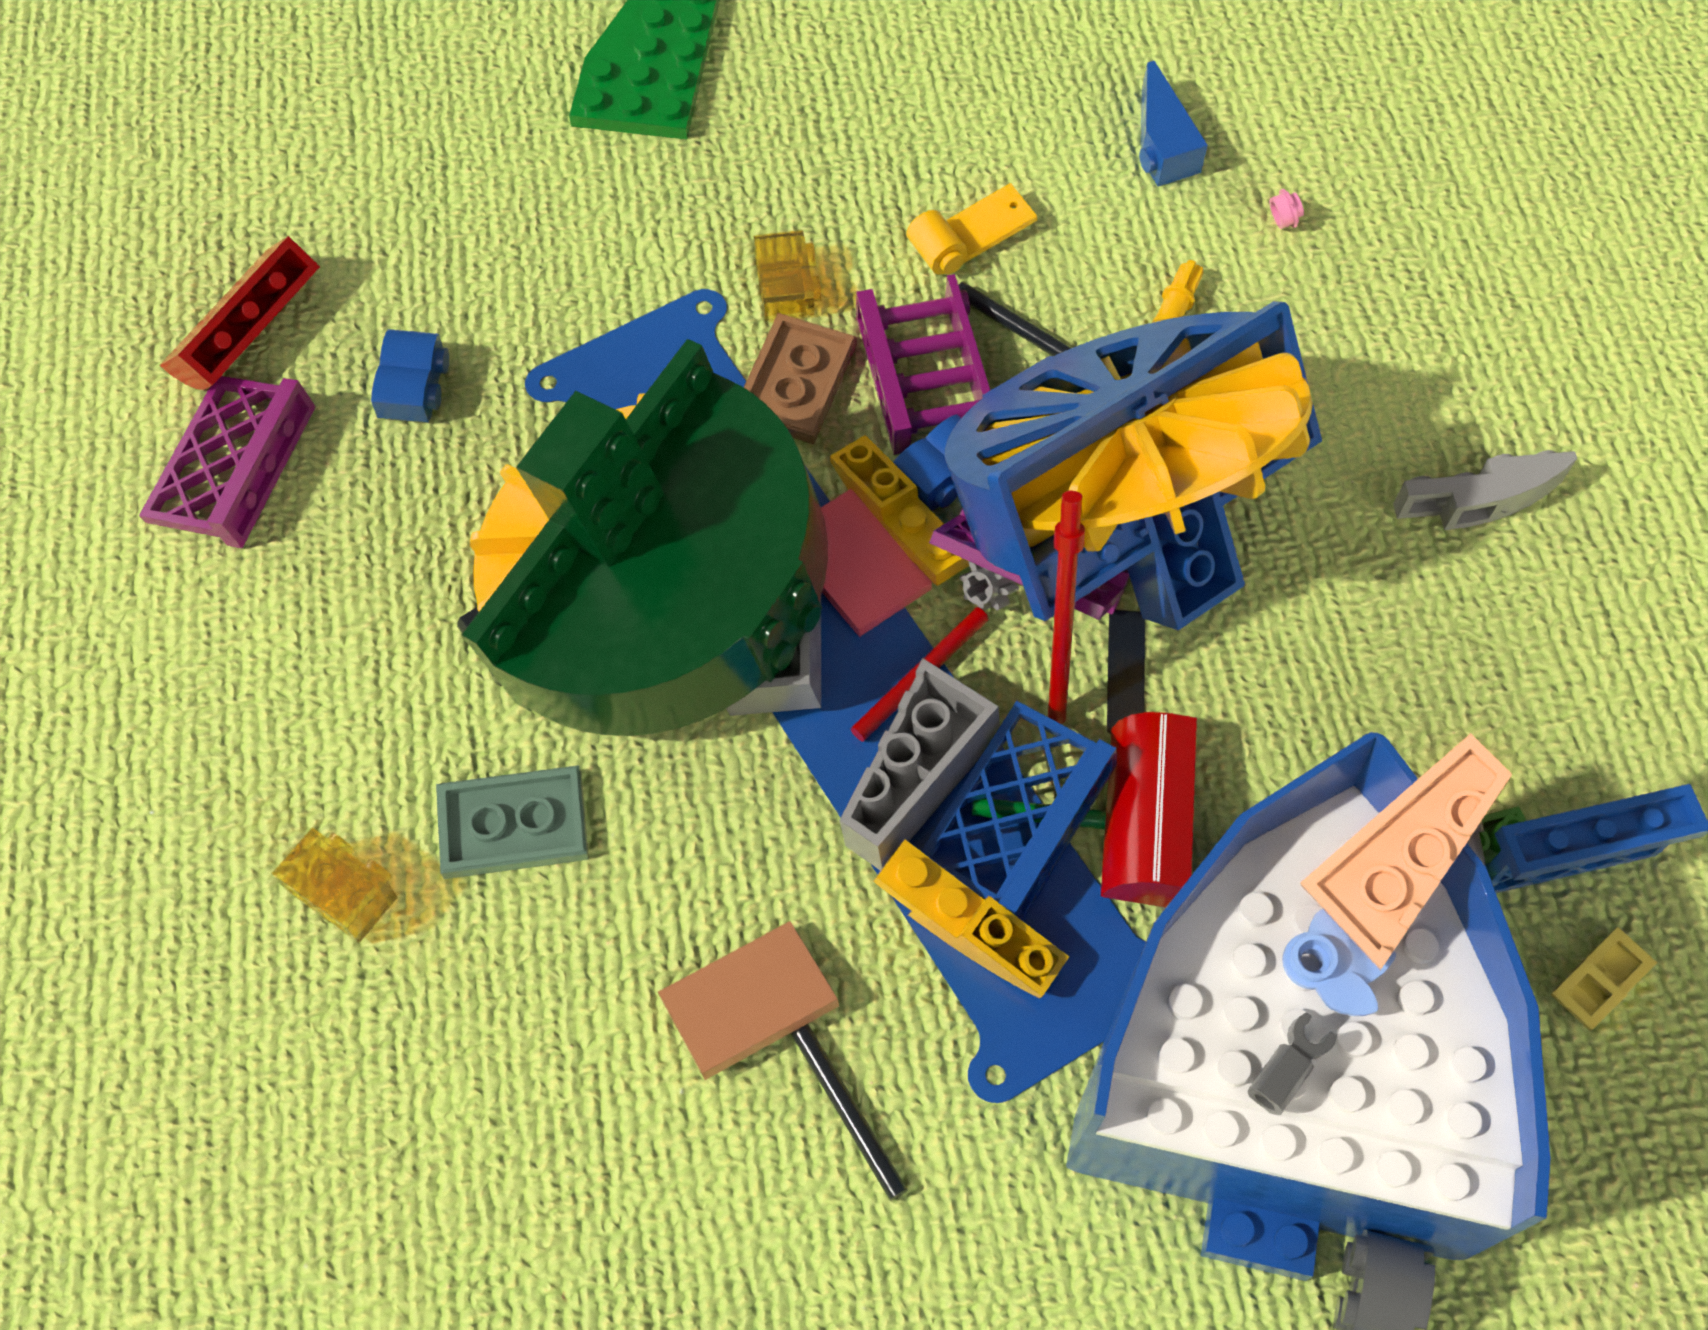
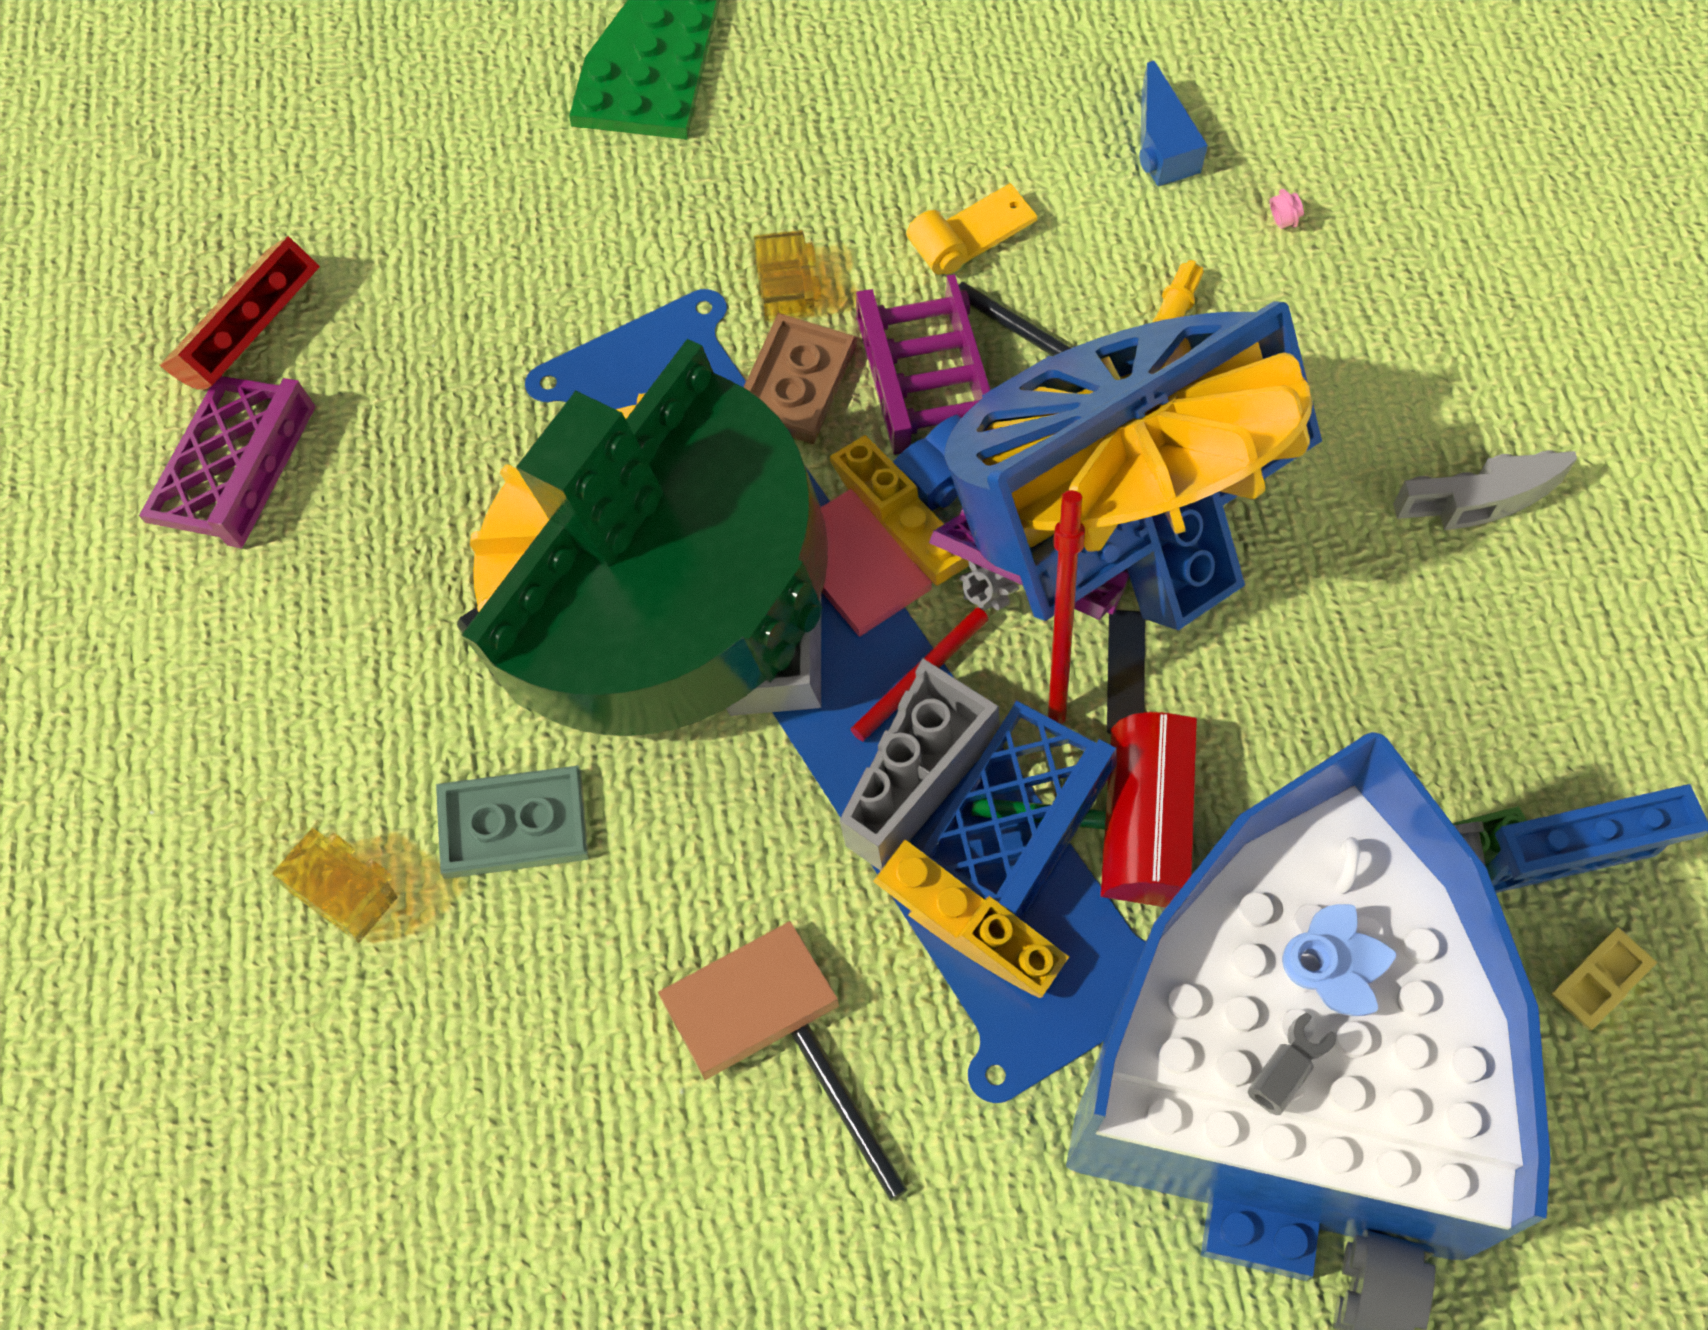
blue brick [371,329,449,423] -> none
light nougat wing [1300,733,1512,971] -> none

